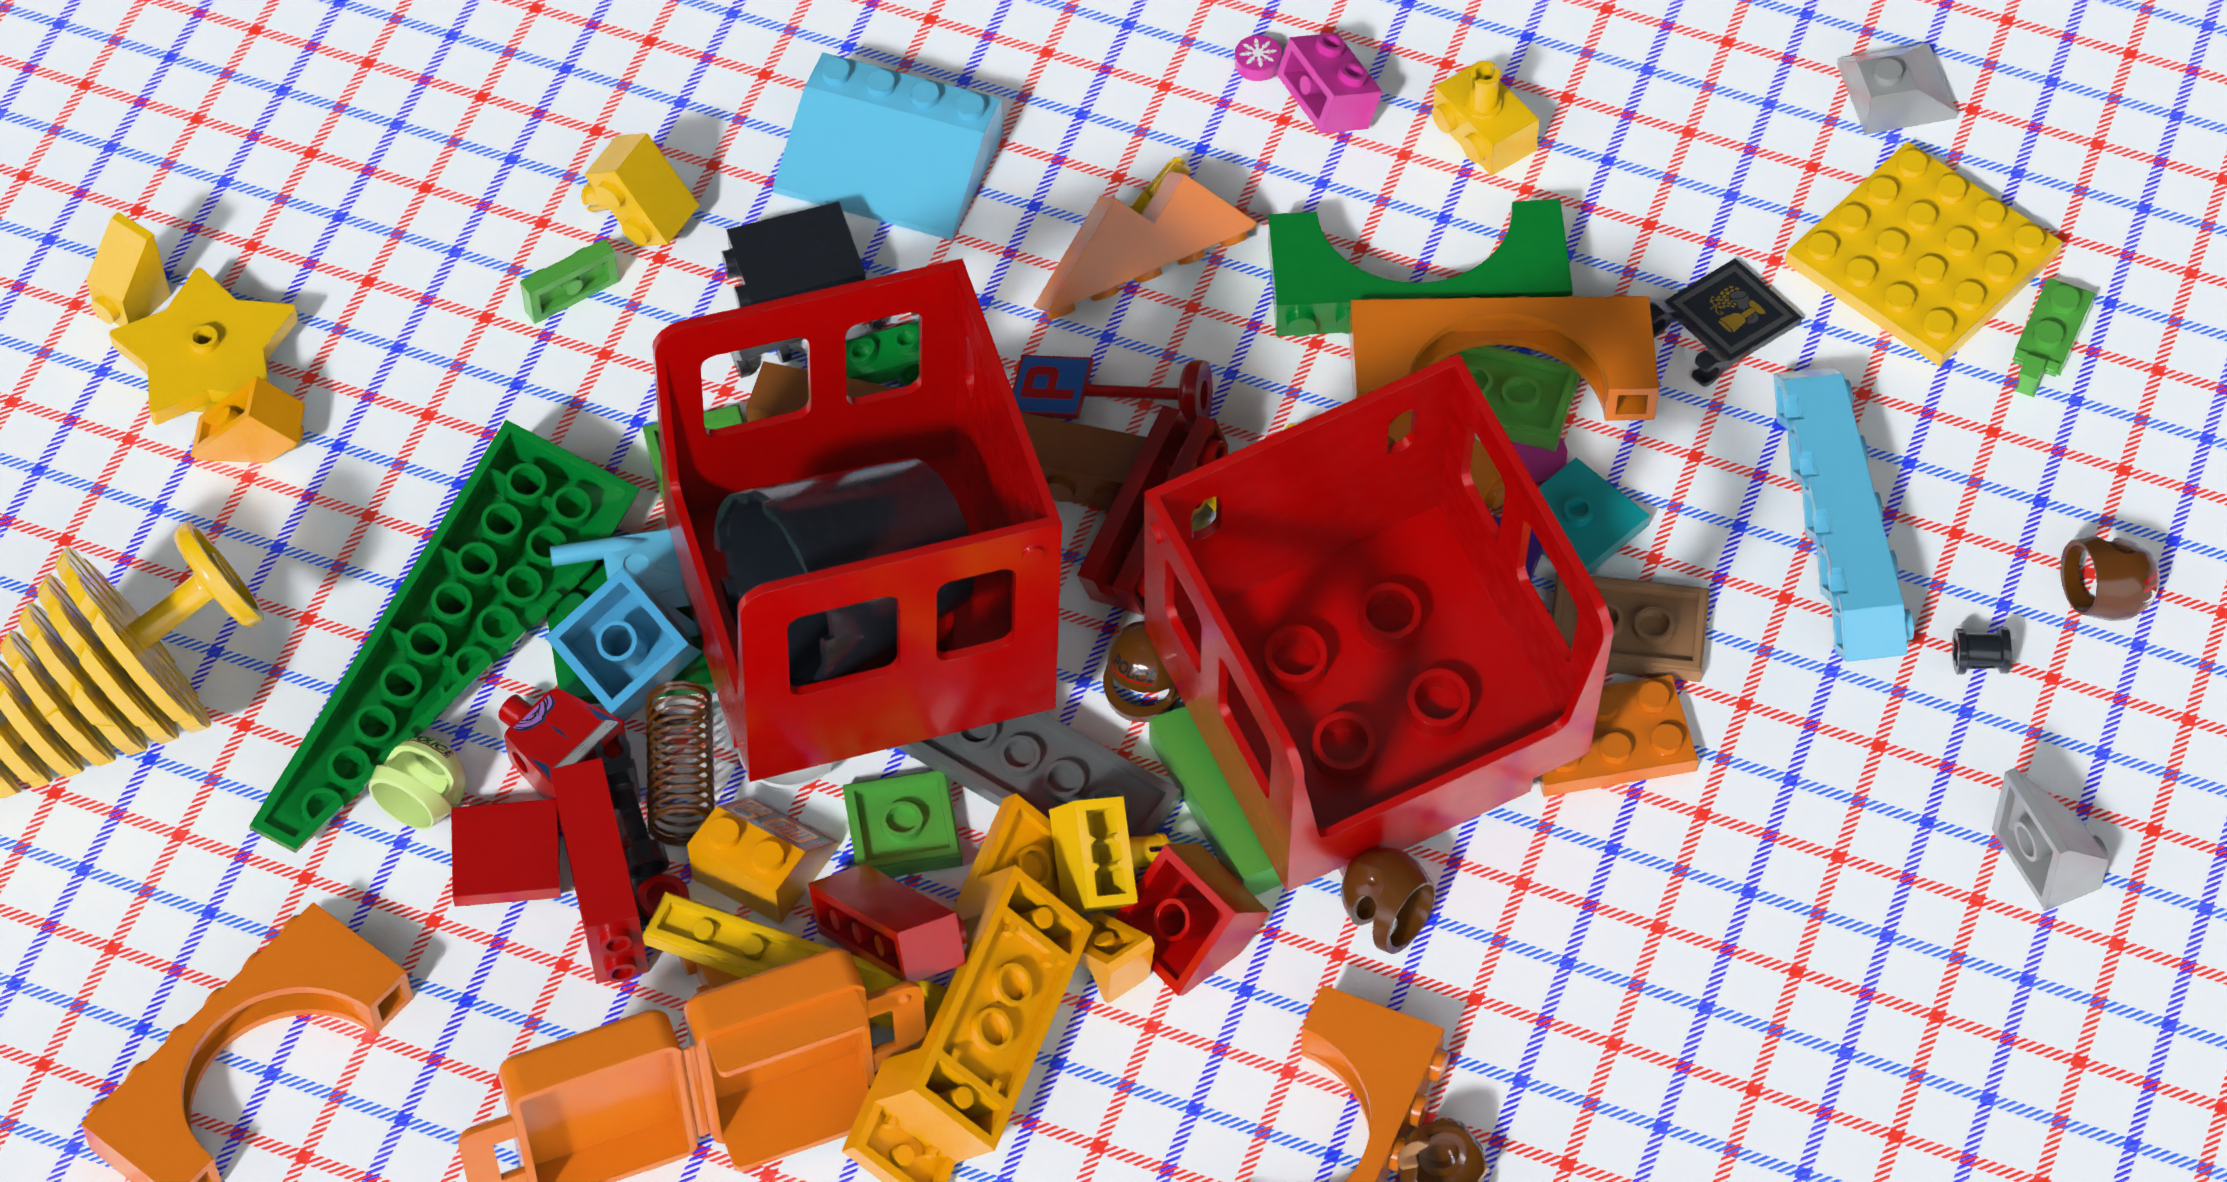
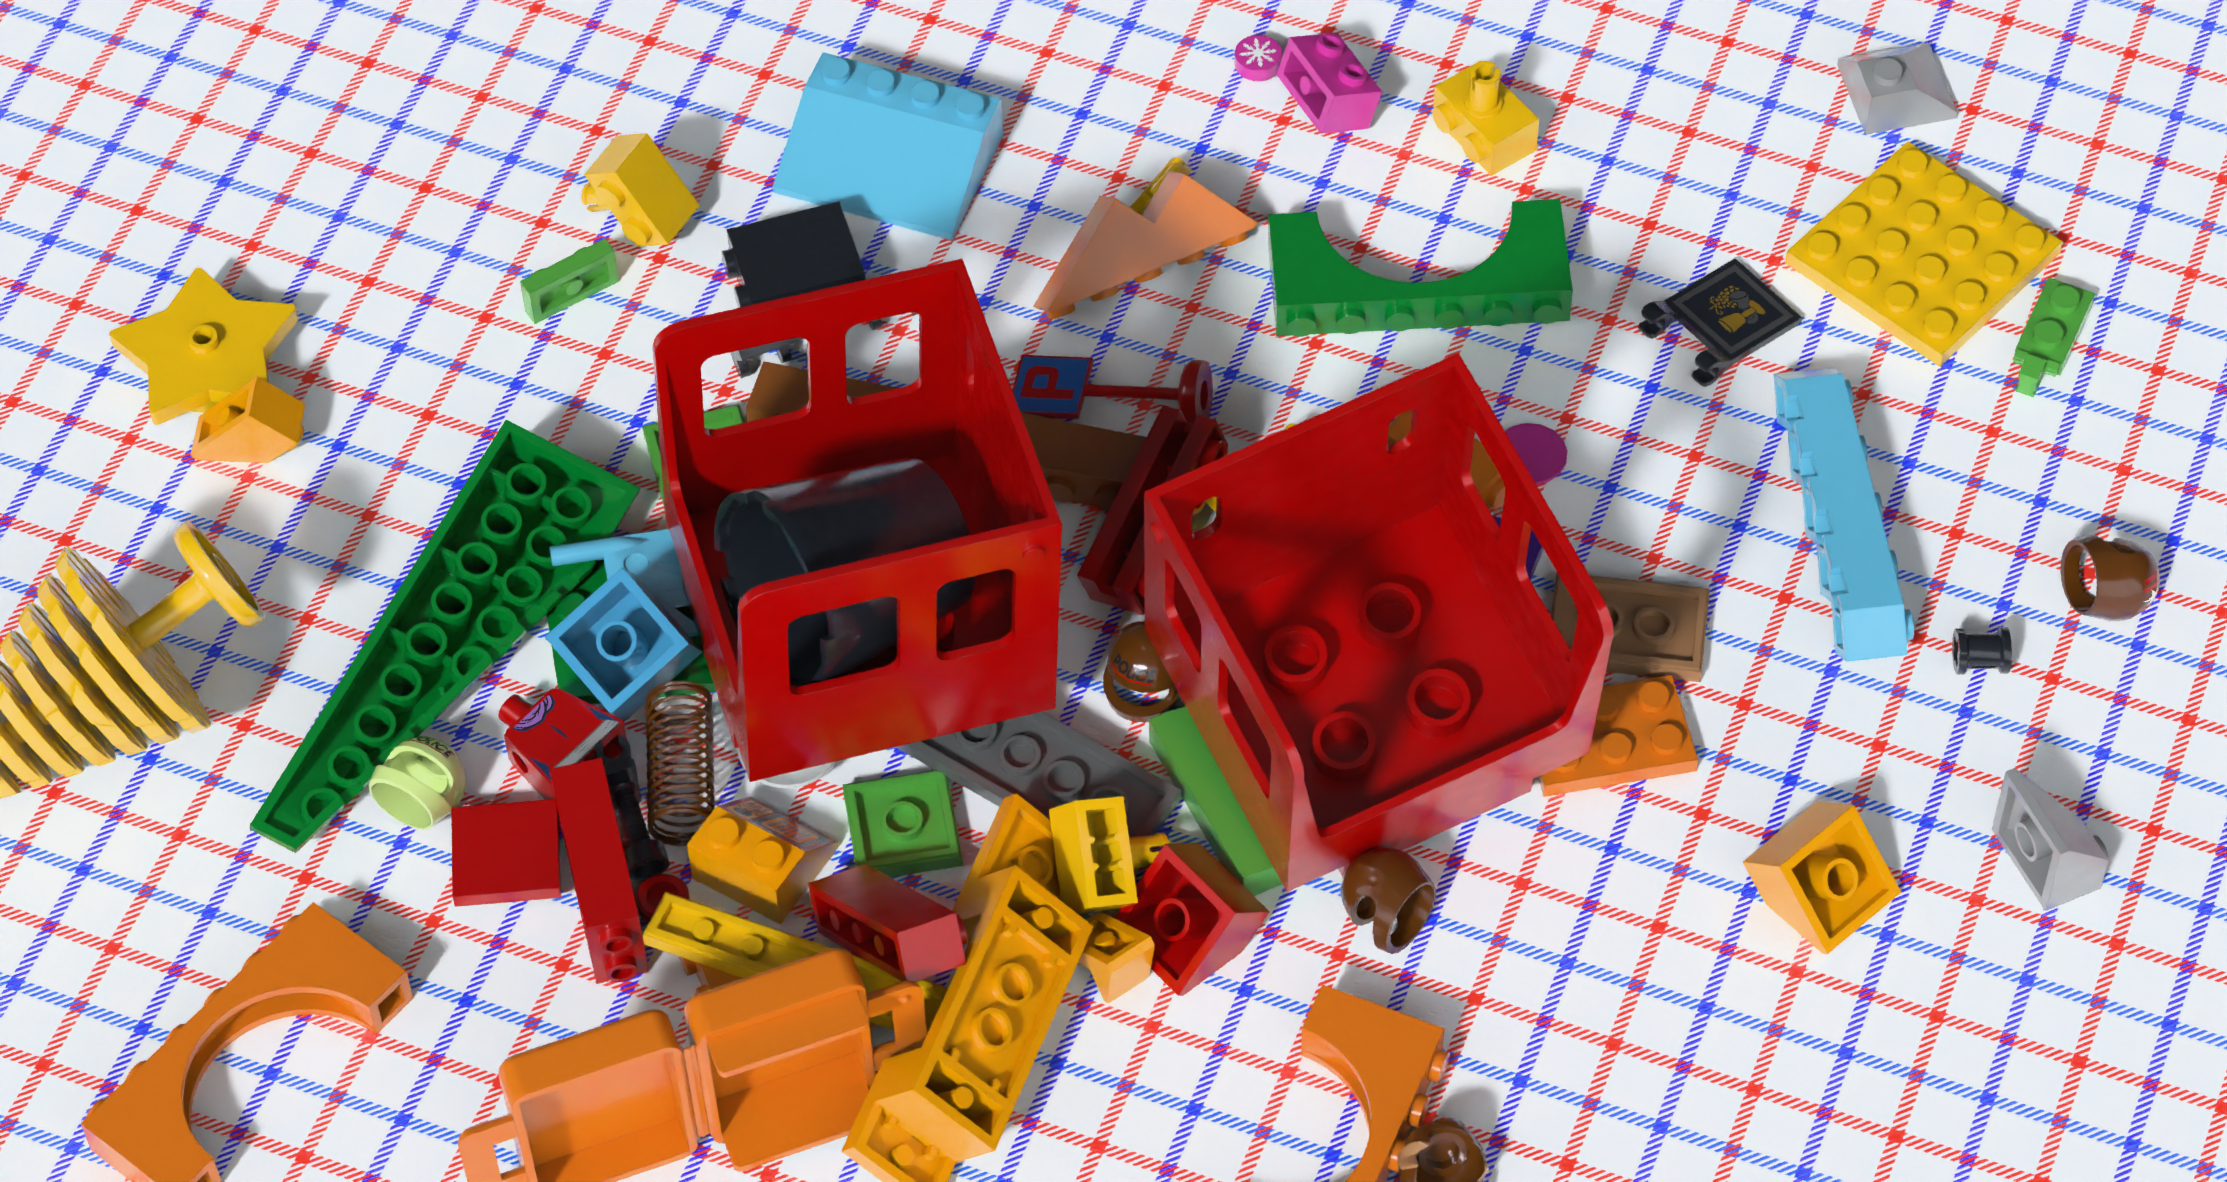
yellow slope [86,212,171,326] -> none
green plate [845,321,919,386] -> none
orange arch [1349,295,1659,423] -> none
bright green tile [1443,346,1581,452] -> none
teal plate [1538,457,1650,574] -> none
none -> light orange slope [1743,801,1901,954]

